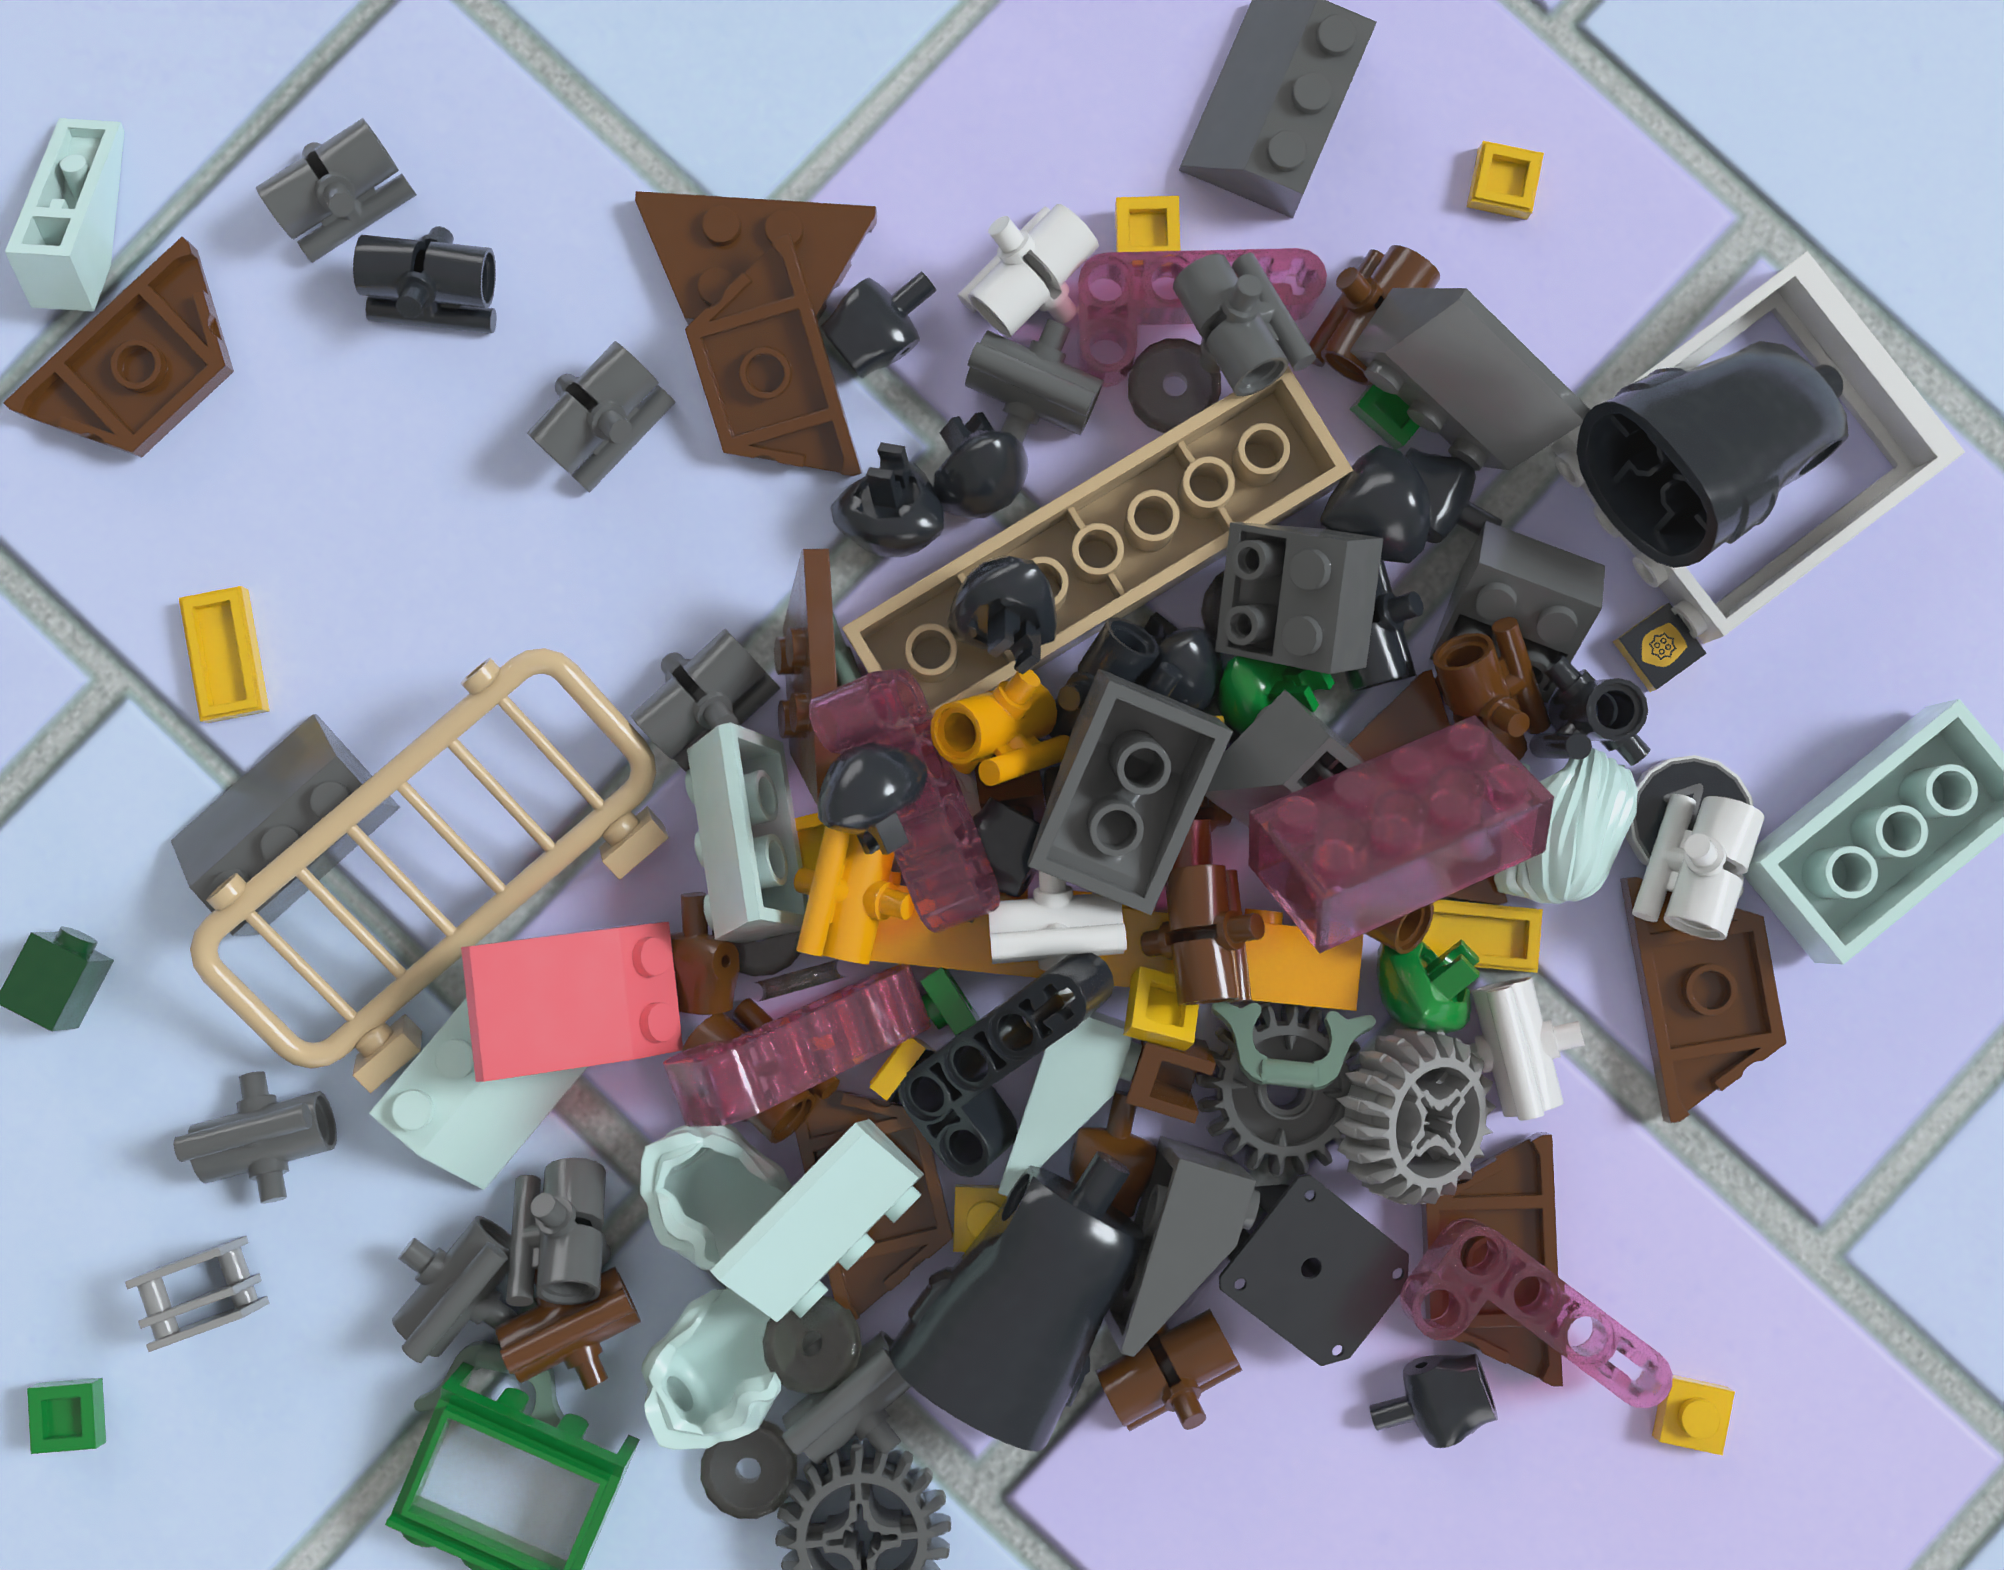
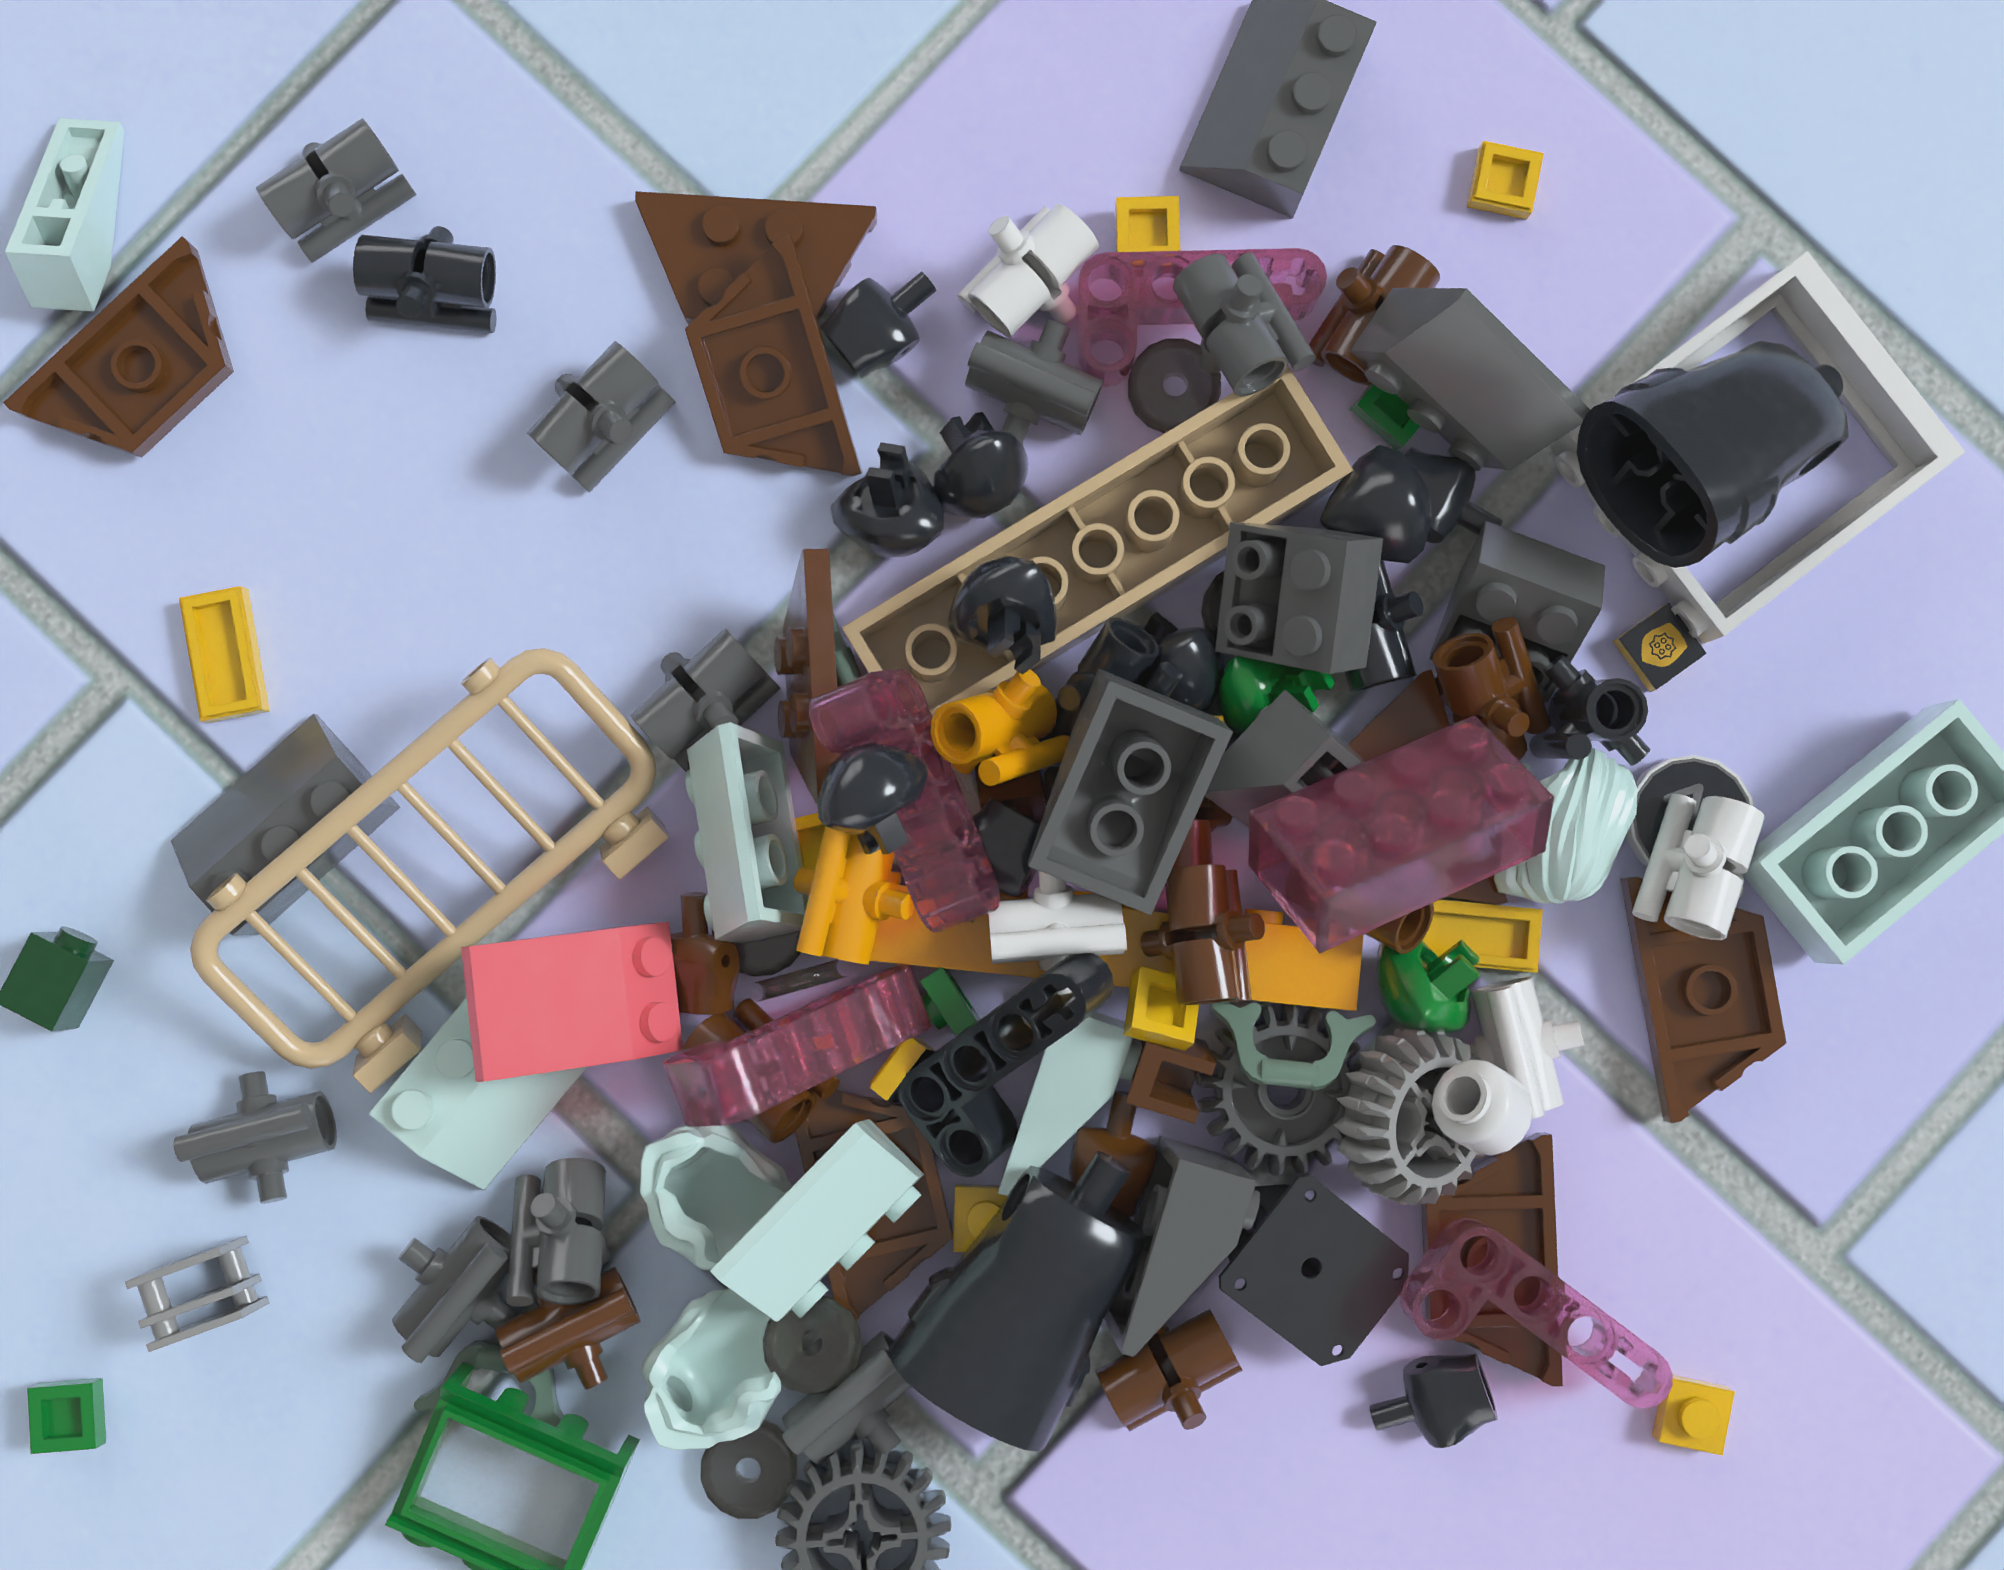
none -> white head [1432,1060,1533,1155]

